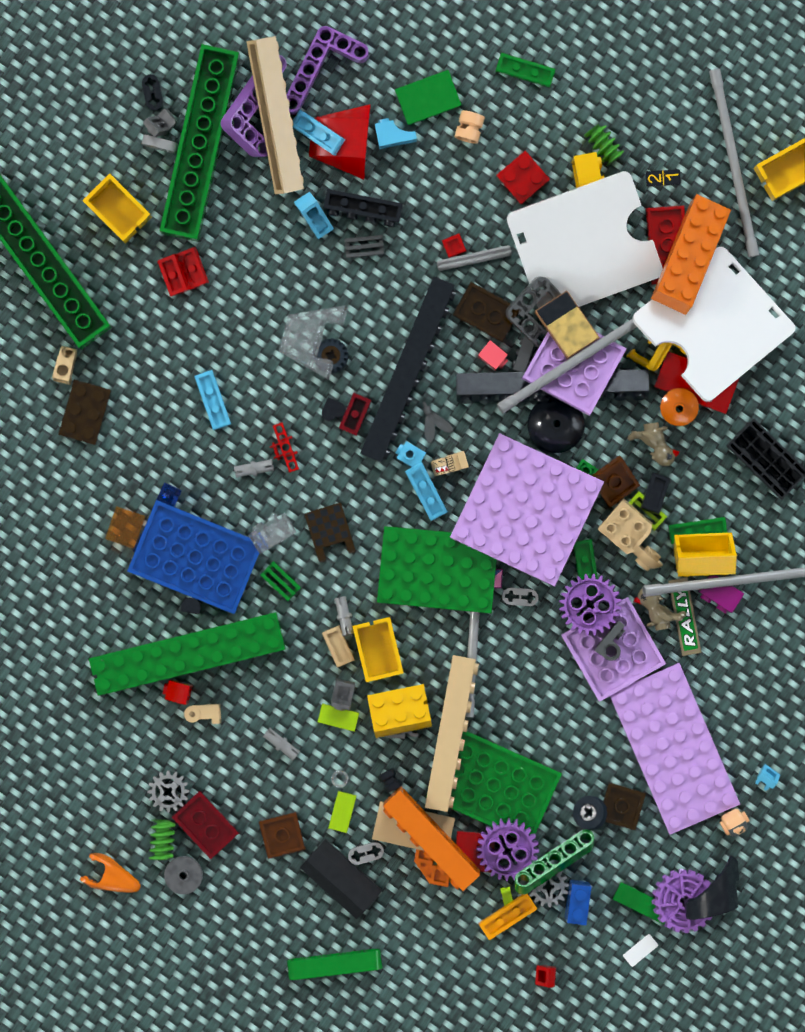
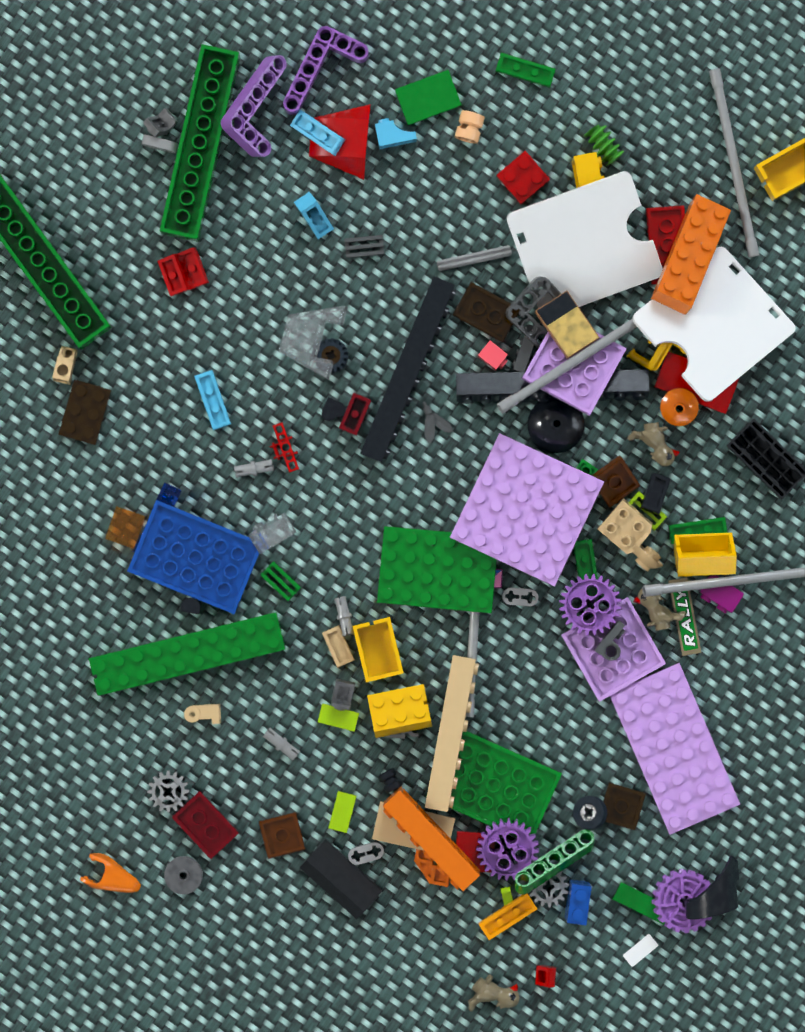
yellow piece [82,173,152,244] -> none
black beam [142,74,163,111] -> none
bright green piece [149,819,175,860] -> none
red slope [162,680,193,705] -> none
tan brick [246,36,304,194] -> none
green beam [287,949,382,980] -> none
dark brown flag [304,502,356,563] -> none
black brick [324,189,403,227] -> none
clear bush [331,770,349,788] -> none
medium azure brick [395,441,426,467] -> none
medium azure tile [405,462,447,521] -> none
tan leg [430,451,469,476] -> none
red tile [442,234,466,258] -> none
black sticker [646,169,681,186] -> none
light nougat head [720,809,750,837] -> none
medium azure tile [755,764,780,791] -> none
none -> dark tan animal [468,974,520,1012]

